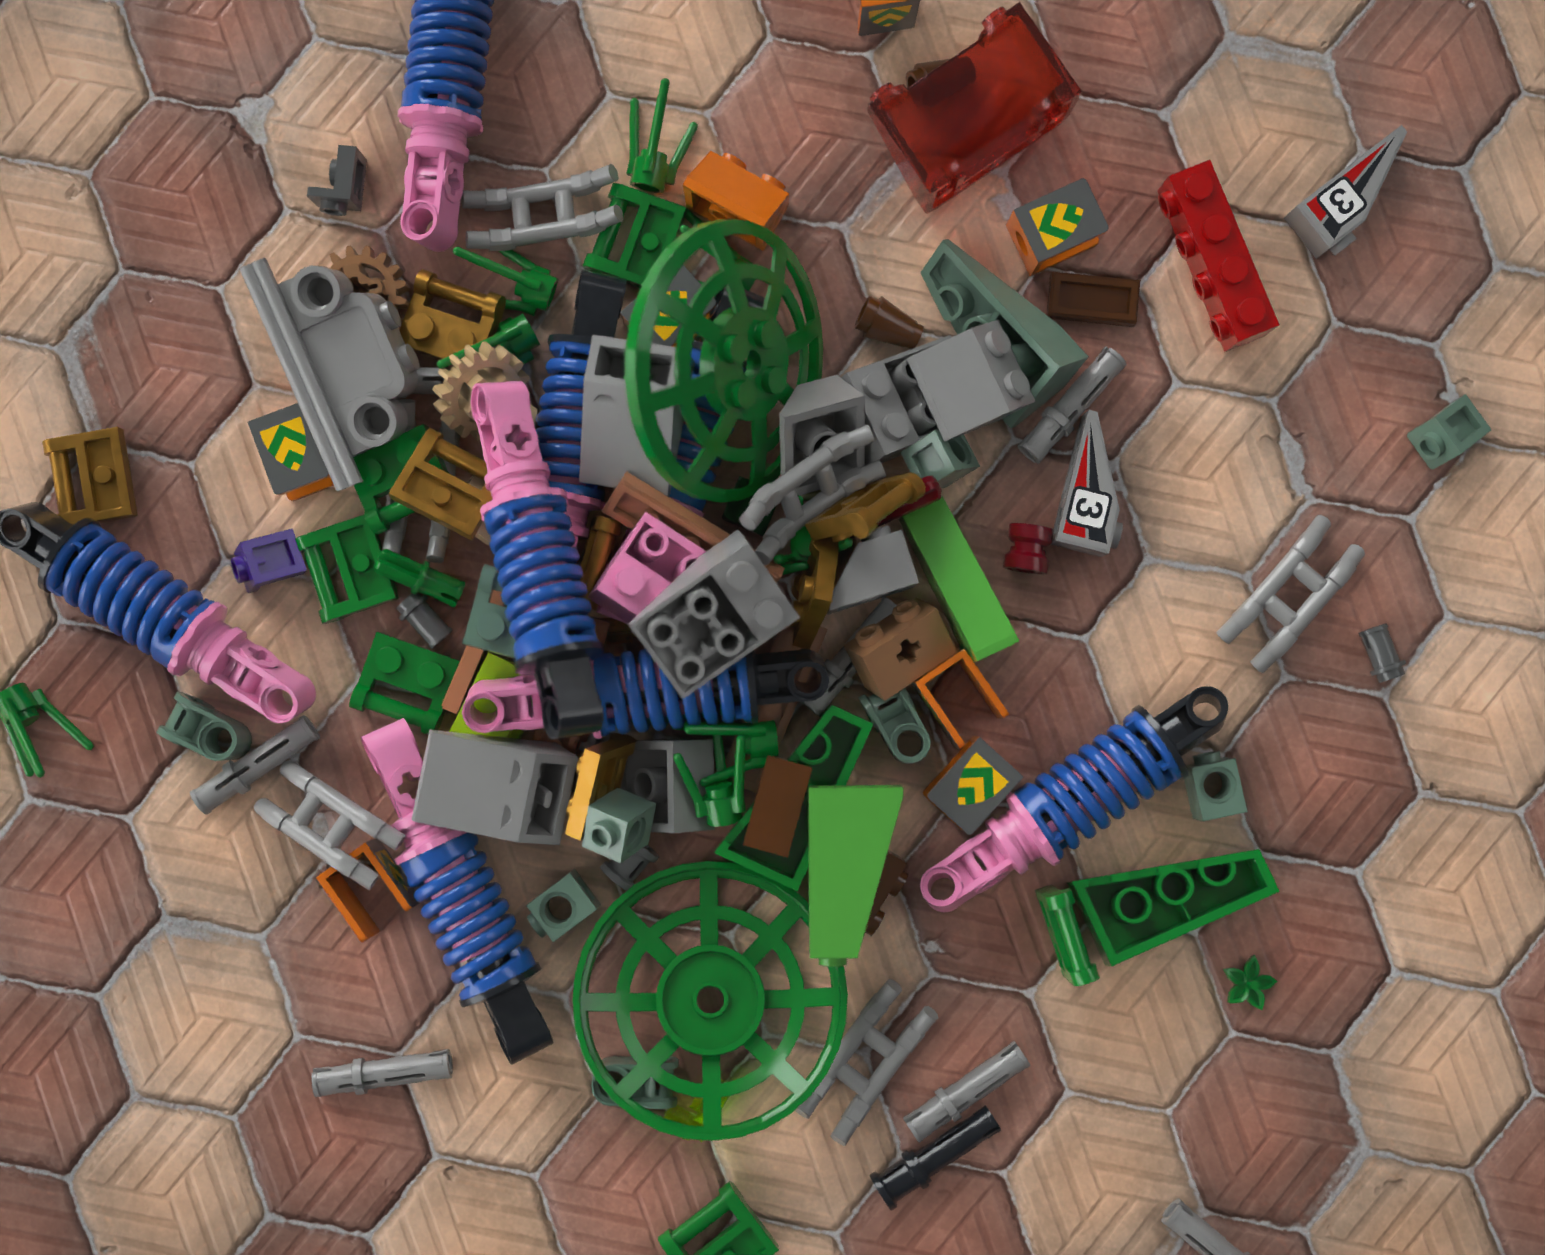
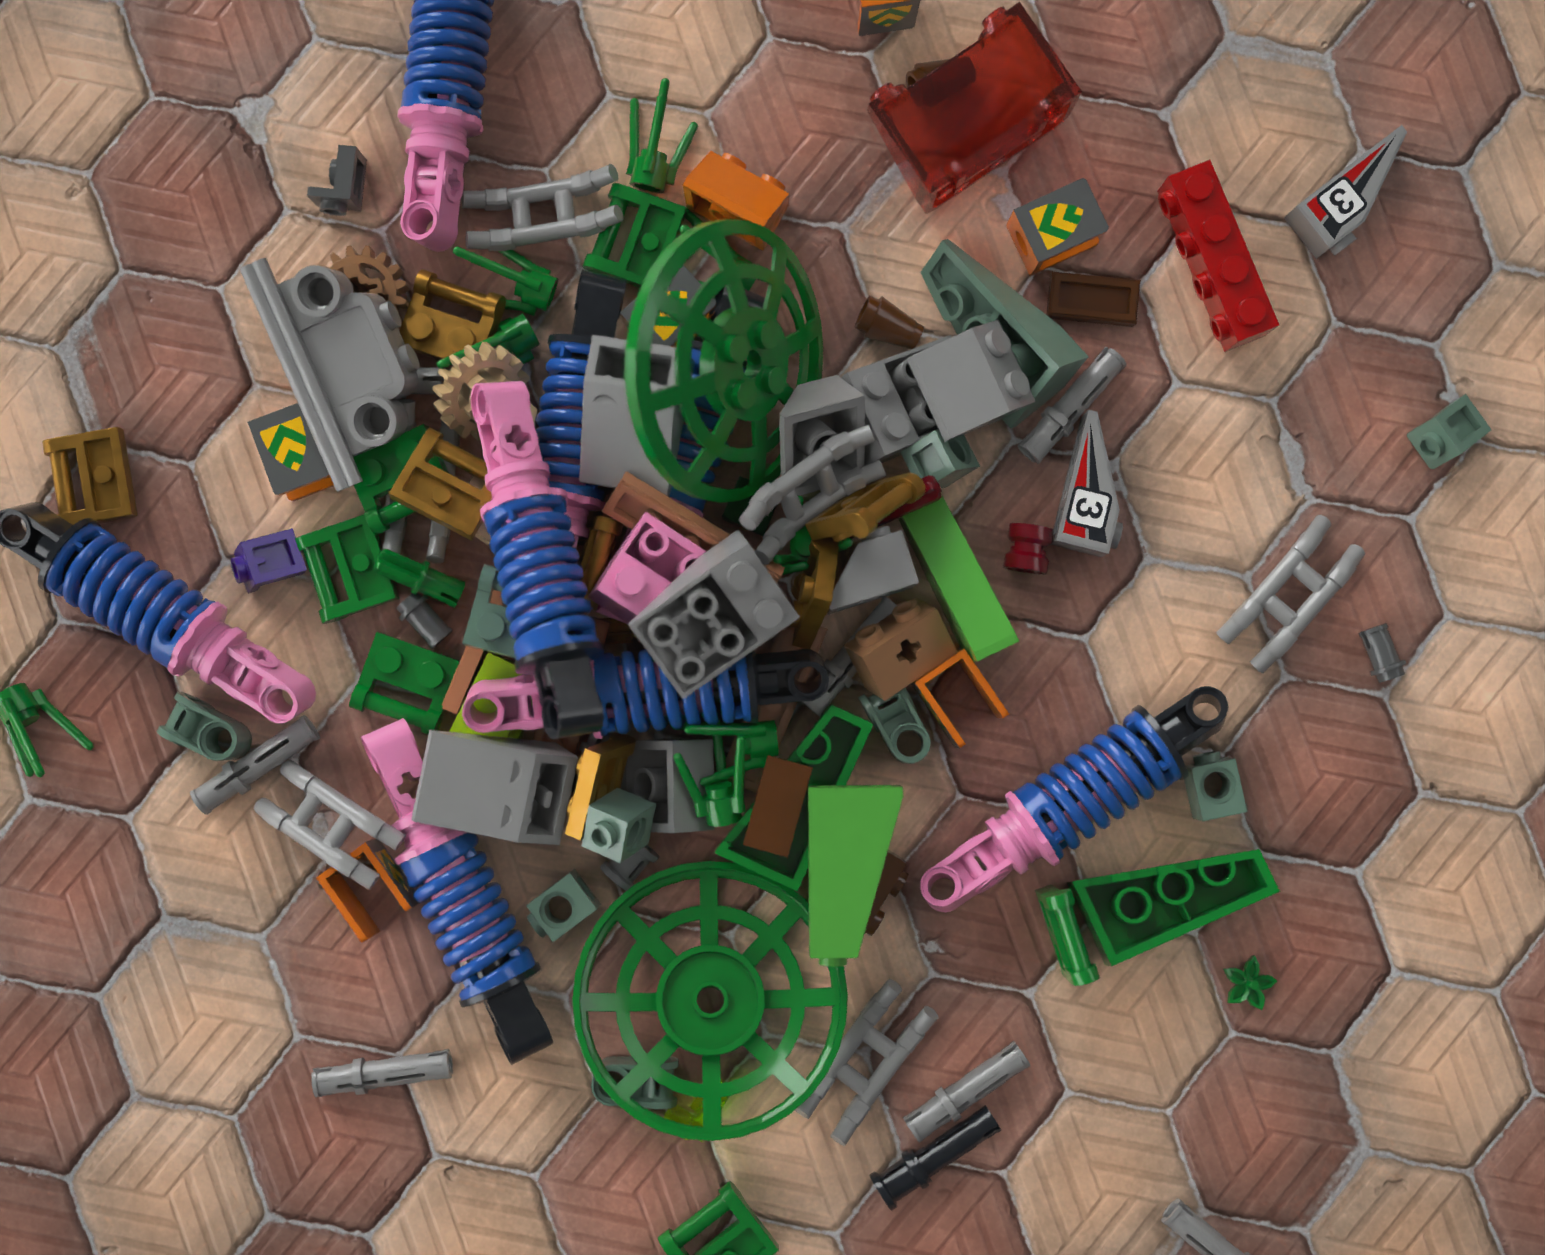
piece [923,736,1023,835] -> none

